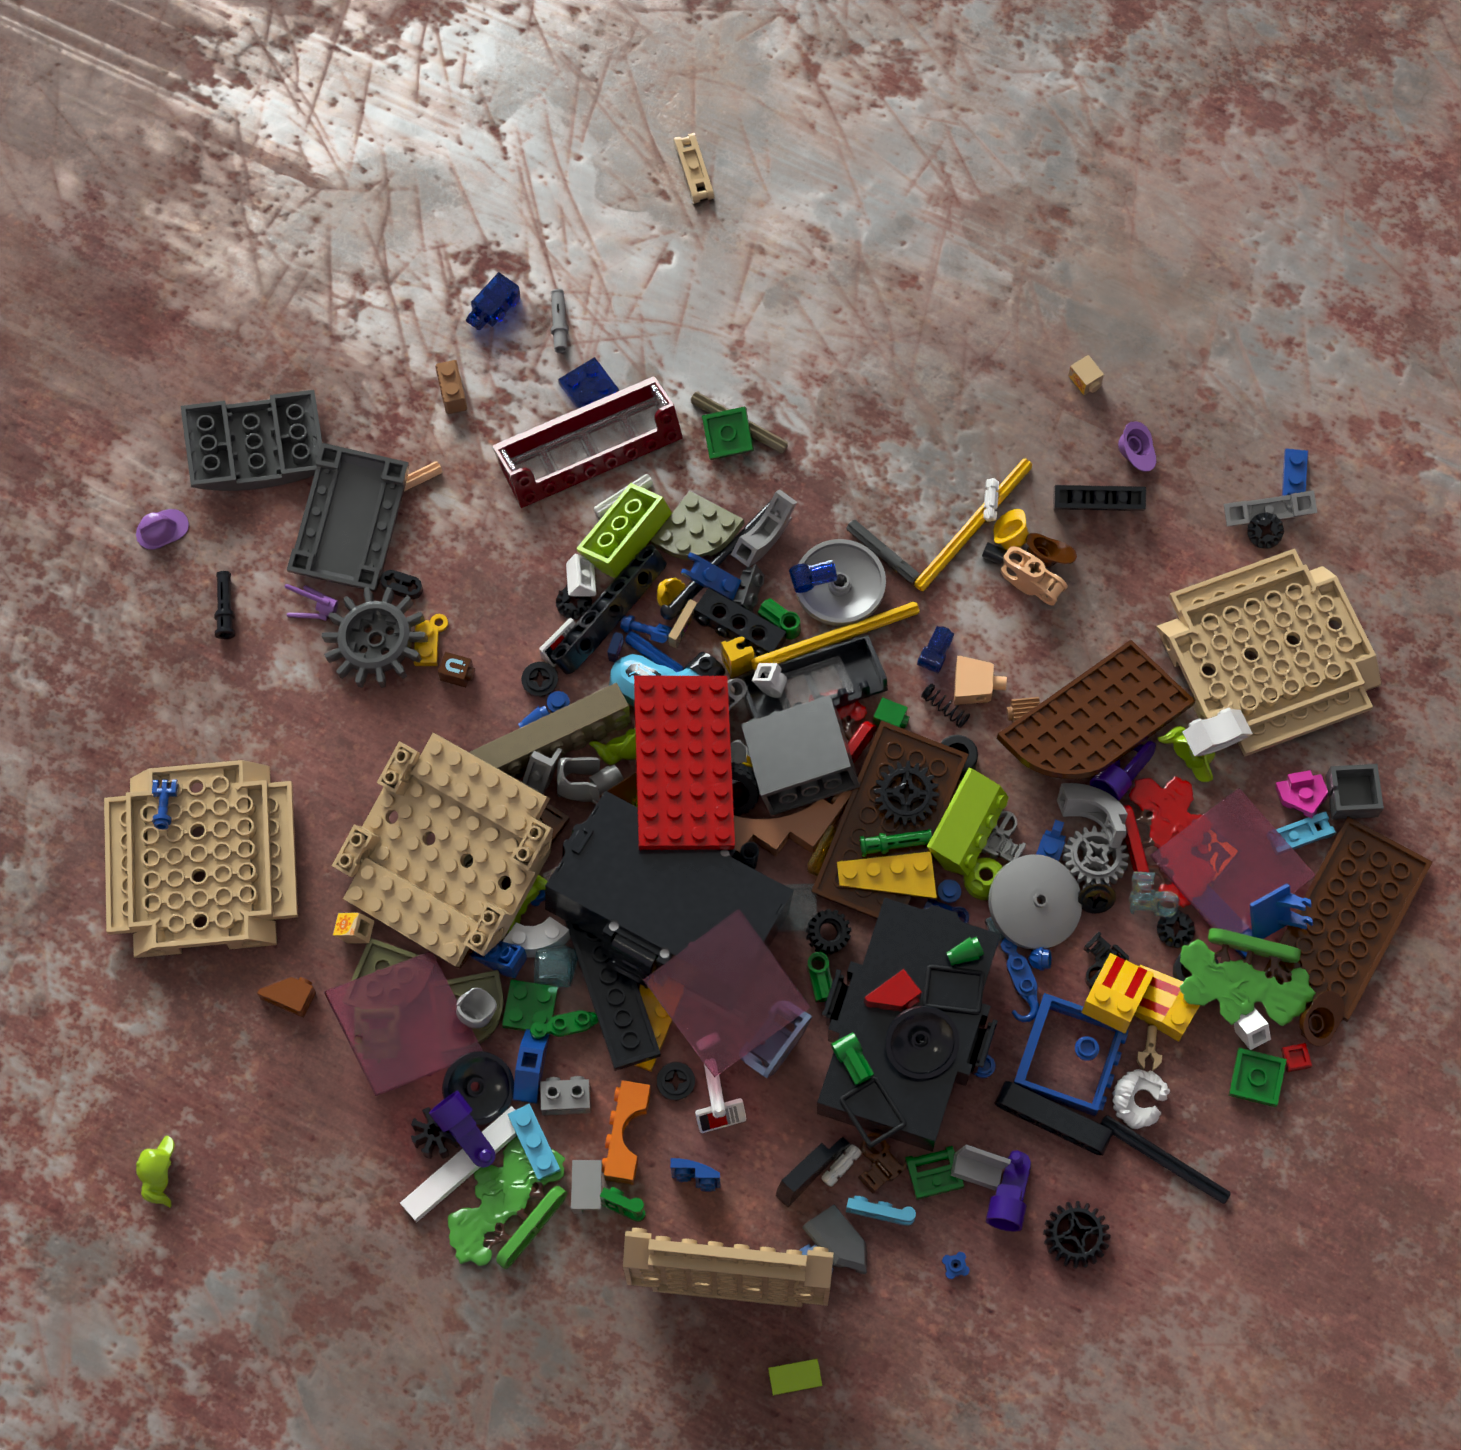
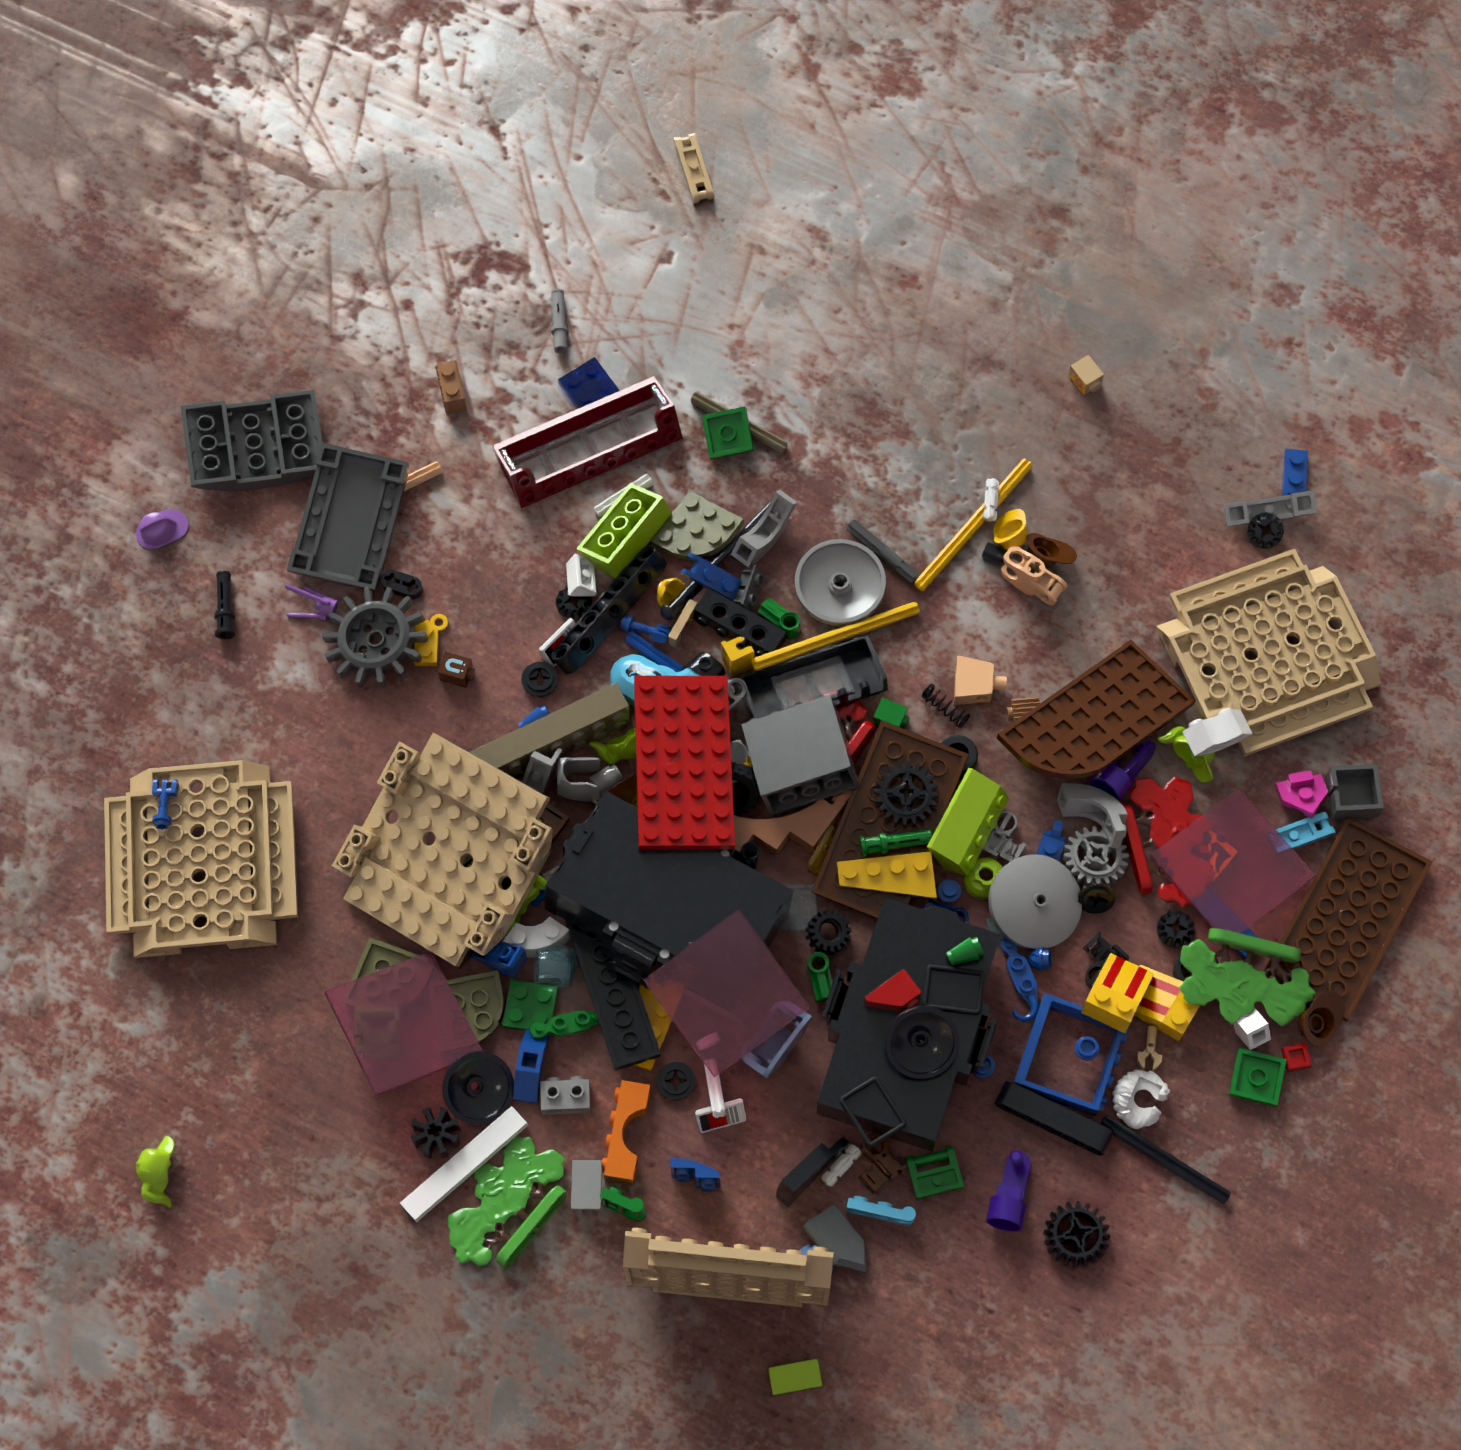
dark orange slope [257,977,316,1018] -> none
tan brick [333,913,374,943] -> none
dark purple piece [429,1091,496,1167] -> none
light grey hair [456,988,497,1029] -> none
clear blue brick [466,272,520,331] -> none
medium azure plate [508,1104,561,1181] -> none
blue plate [547,691,570,712] -> none
dark blue tile [607,632,624,662] -> none
white leg [752,663,787,698] -> none
clear blue piece [789,560,837,593] -> none
green piece [831,1032,874,1086] -> none
clear blue piece [917,626,954,674] -> none
blue plate [942,1252,970,1279] -> none
light grey panel [951,1145,1011,1190] -> none
black brick [1053,485,1146,511] -> none
medium lavender piece [1118,421,1156,472] -> none
clear light blue piece [1129,871,1180,917] -> none
blue plate [1250,884,1313,939] -> none

